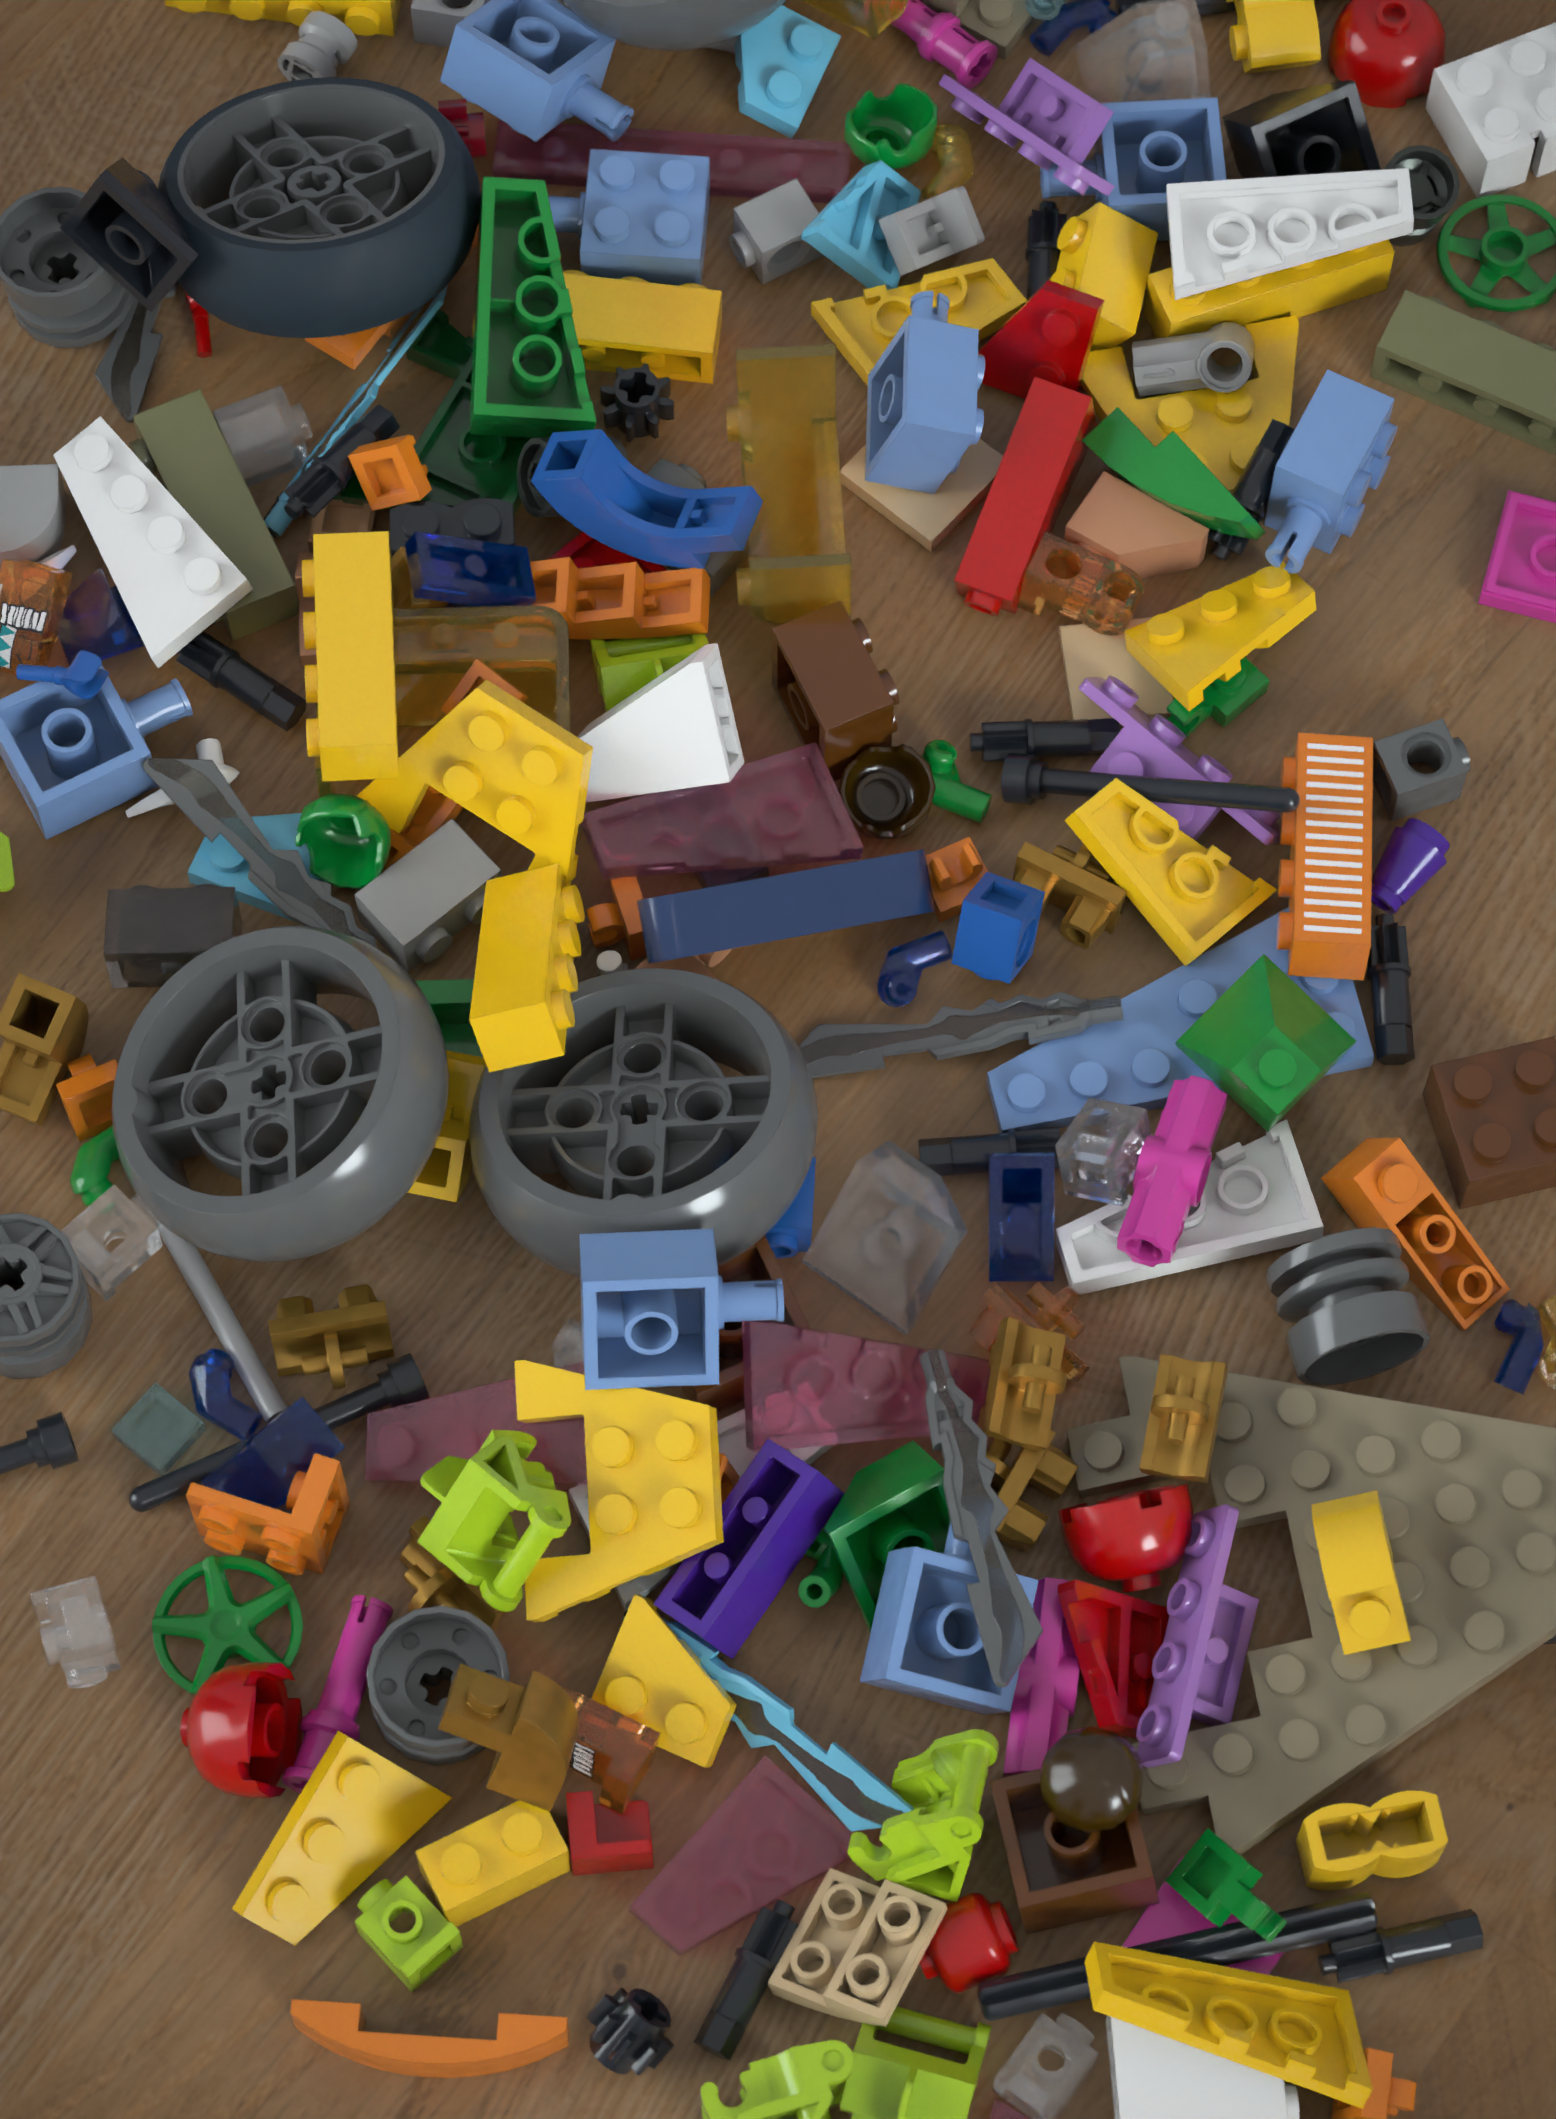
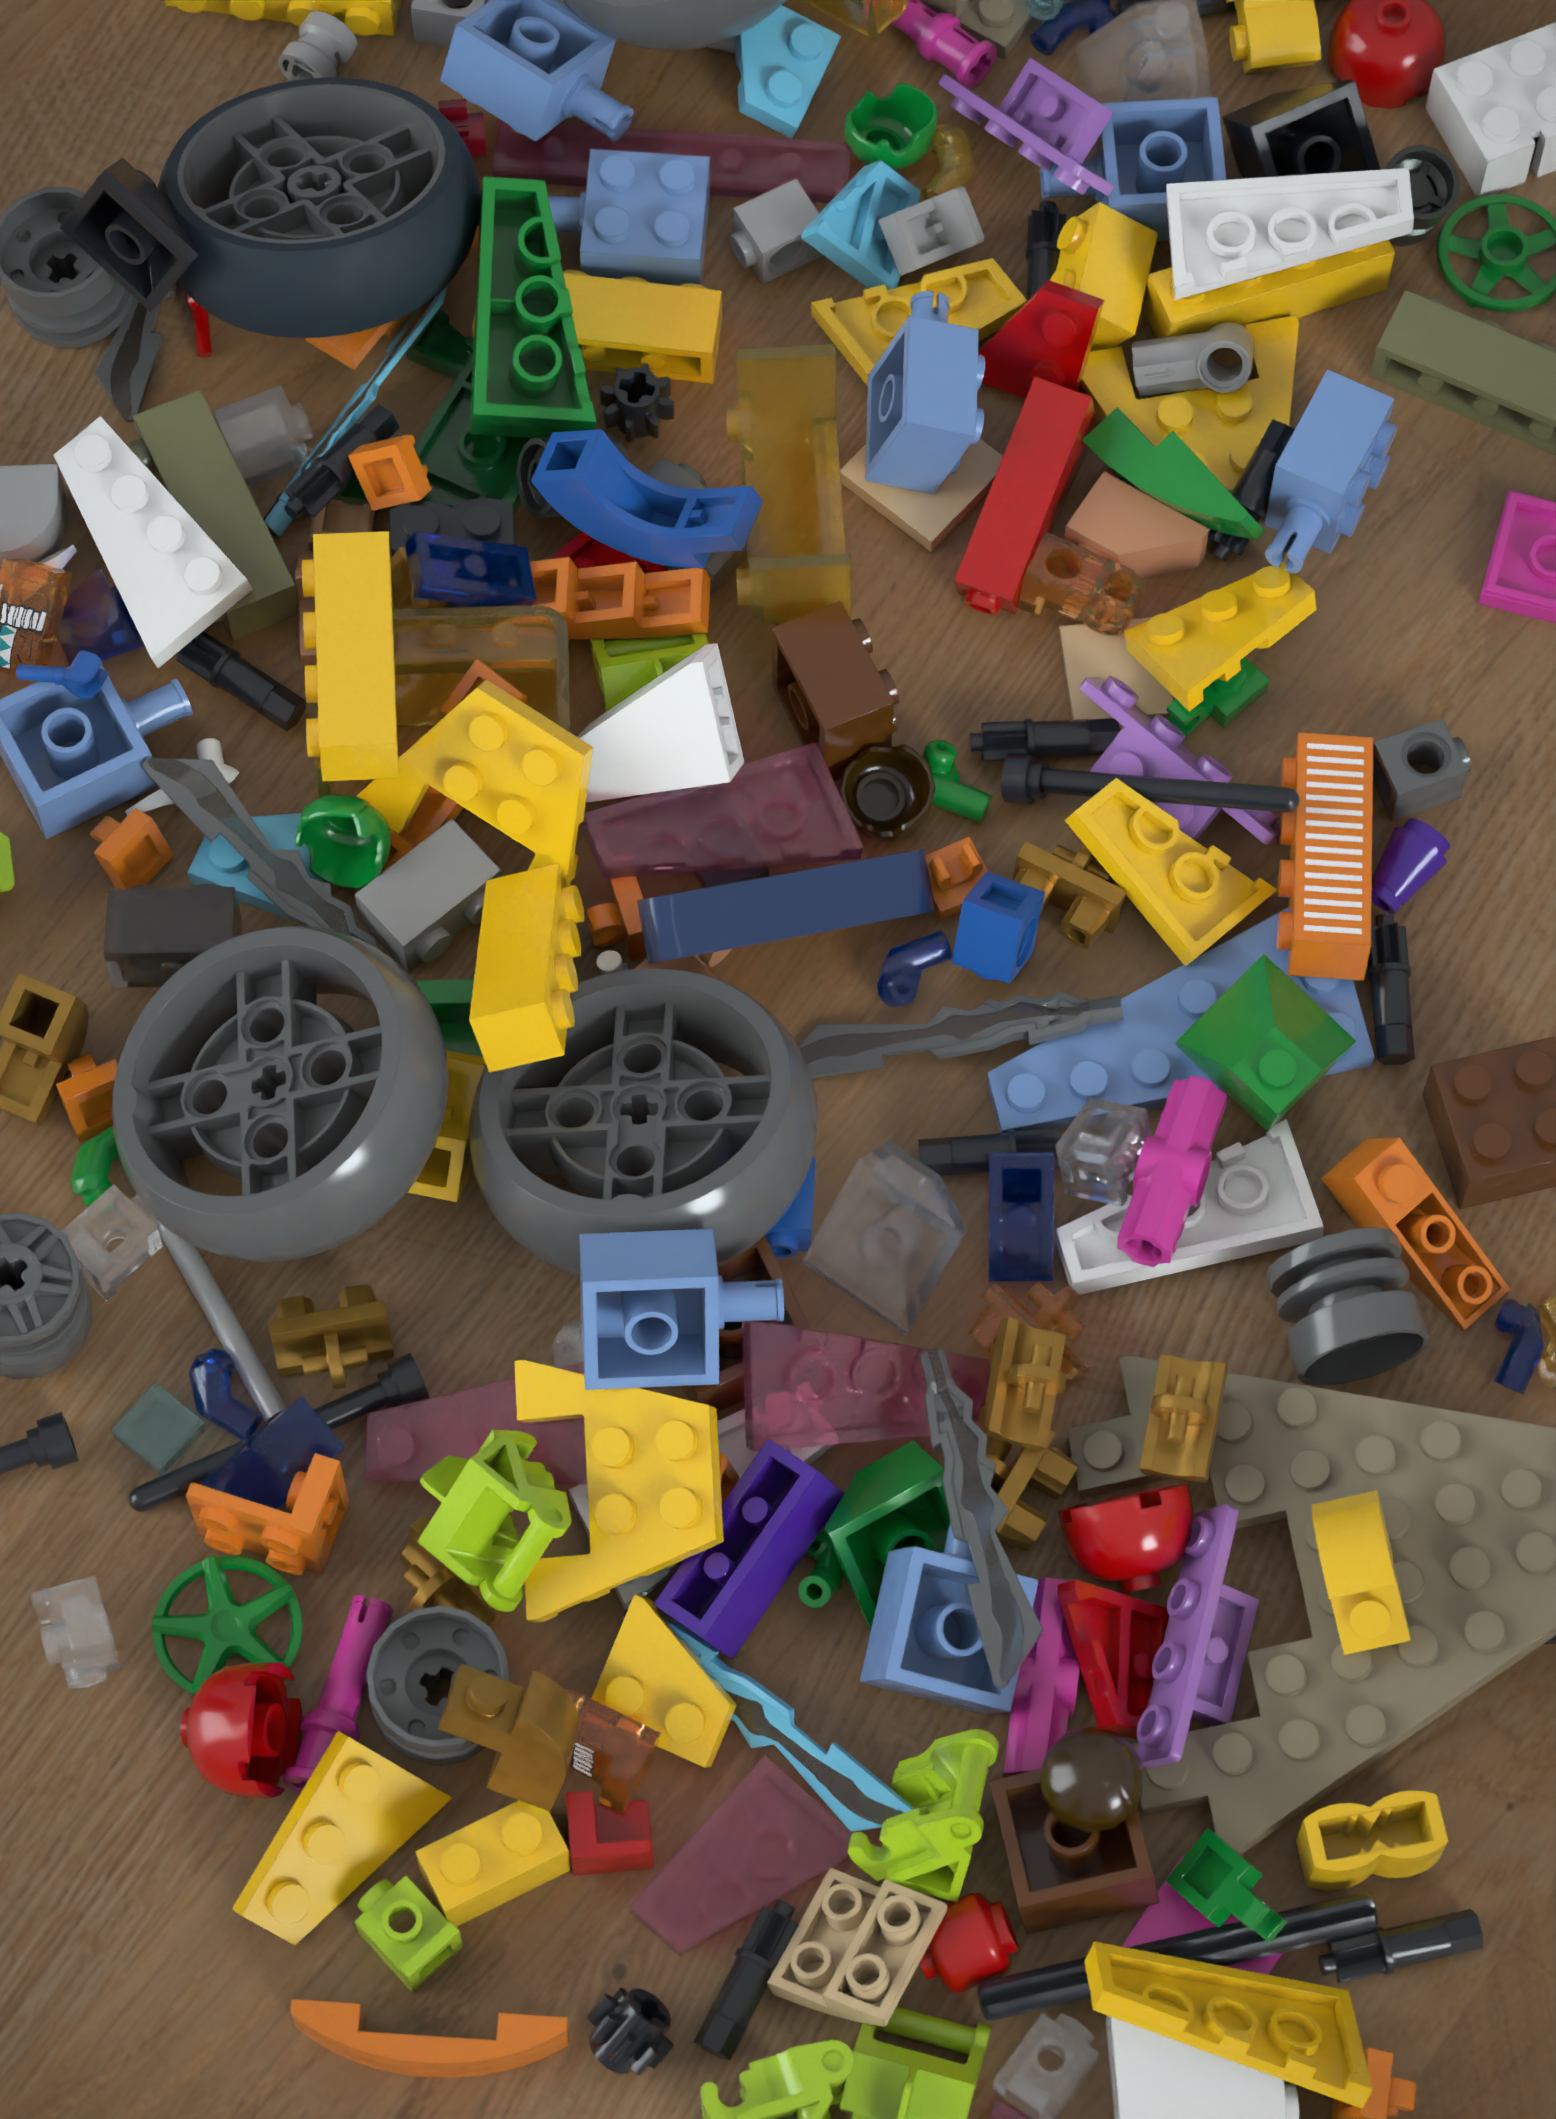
none -> orange tile [89,808,174,899]

